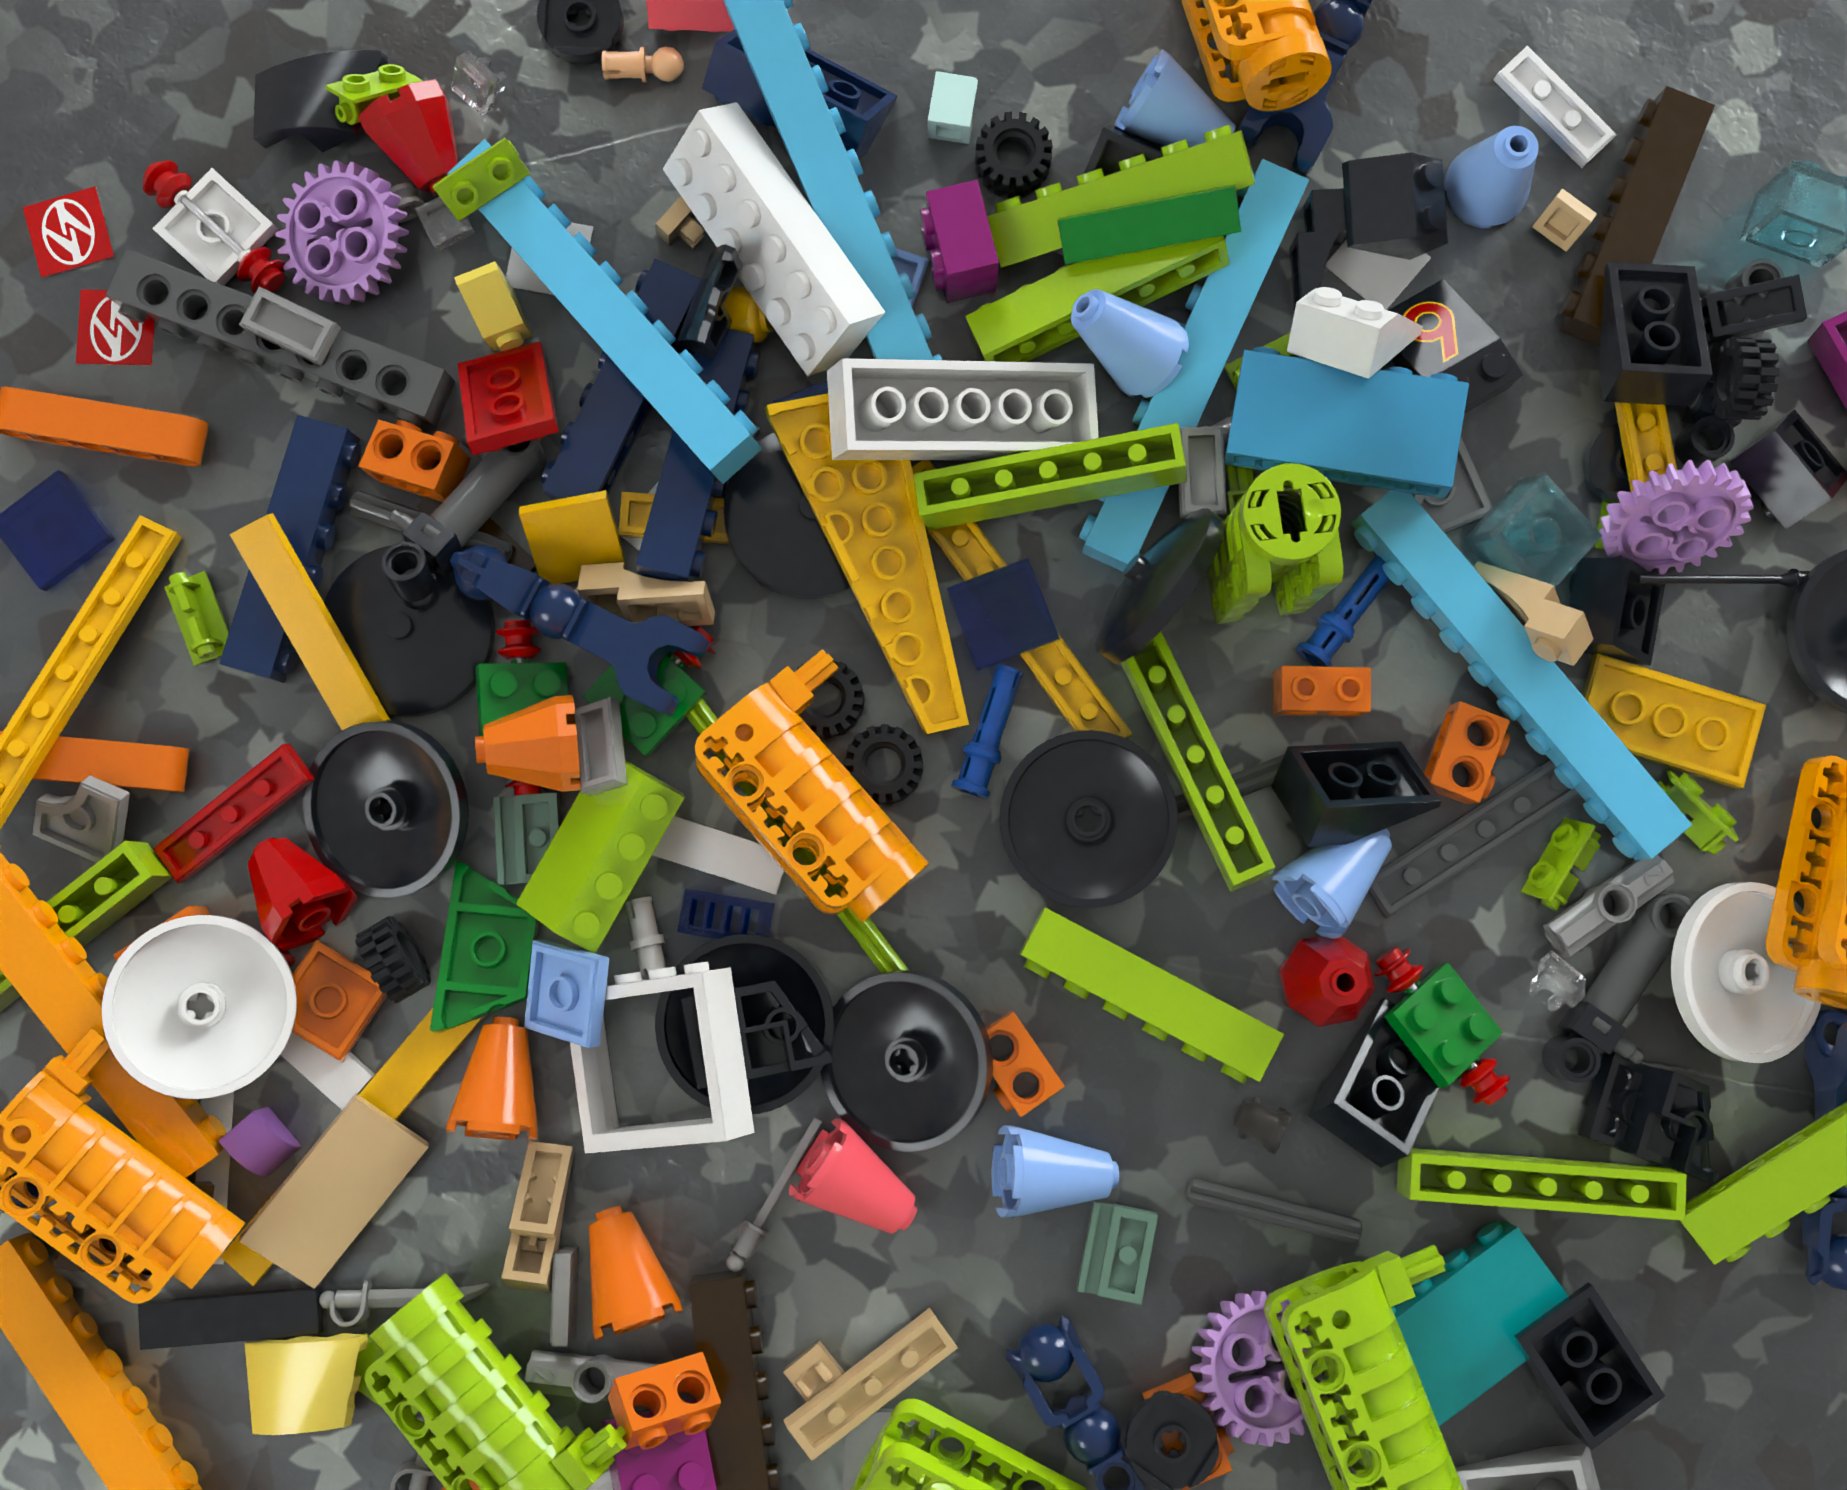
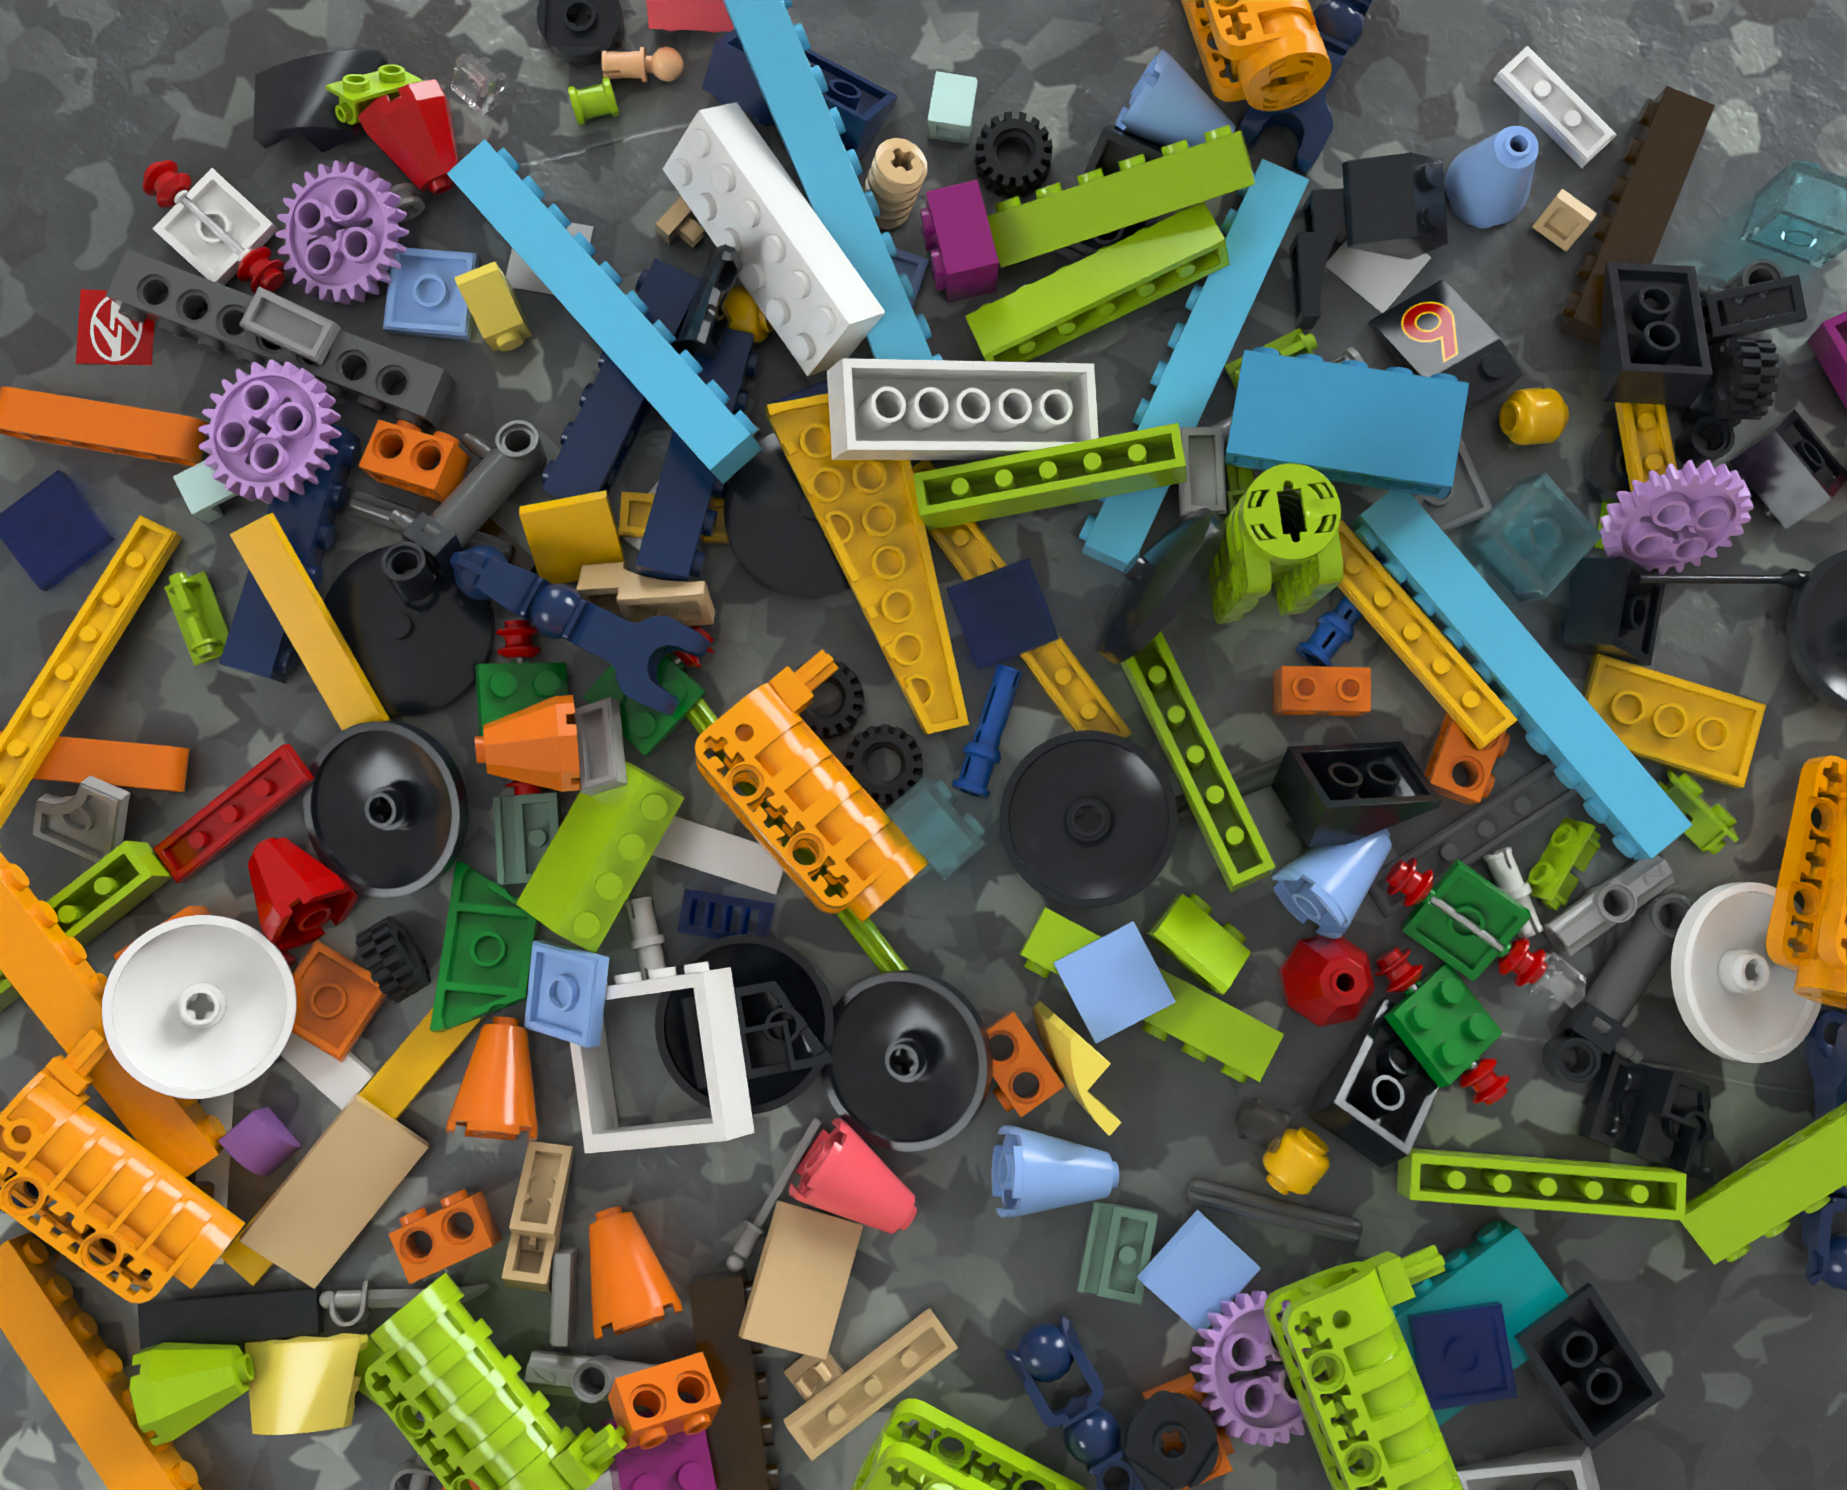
red sticker [23,186,115,278] -> none
clear tile [415,197,476,252] -> none
lime hinge [432,138,531,221] -> none
red plate [457,341,559,455] -> none
green tile [1057,184,1241,265] -> none
light blue cone [1071,289,1189,398] -> none
white slope [1287,287,1423,379] -> none
tan slope [1474,561,1594,666] -> none
none -> lime cone [129,1342,255,1446]
none -> light aqua panel [173,460,236,523]
none -> lavender gear [198,359,342,504]
none -> light blue tile [383,248,480,340]
none -> orange brick [388,1188,503,1284]
none -> lime bush [568,77,620,126]
none -> tan tile [738,1200,863,1360]
none -> tan piece [862,138,927,230]
none -> clear light blue brick [885,776,986,881]
none -> light yellow slope [1032,1000,1122,1136]
none -> light blue tile [1053,921,1176,1044]
none -> light blue tile [1137,1209,1261,1331]
none -> lime slope [1143,893,1251,995]
none -> yellow head [1262,1127,1330,1195]
none -> yellow tile [1338,520,1517,750]
none -> green plate [1385,858,1547,987]
none -> clear blue tile [1407,1301,1518,1410]
none -> white pin [1483,847,1544,939]
none -> yellow head [1499,387,1569,445]

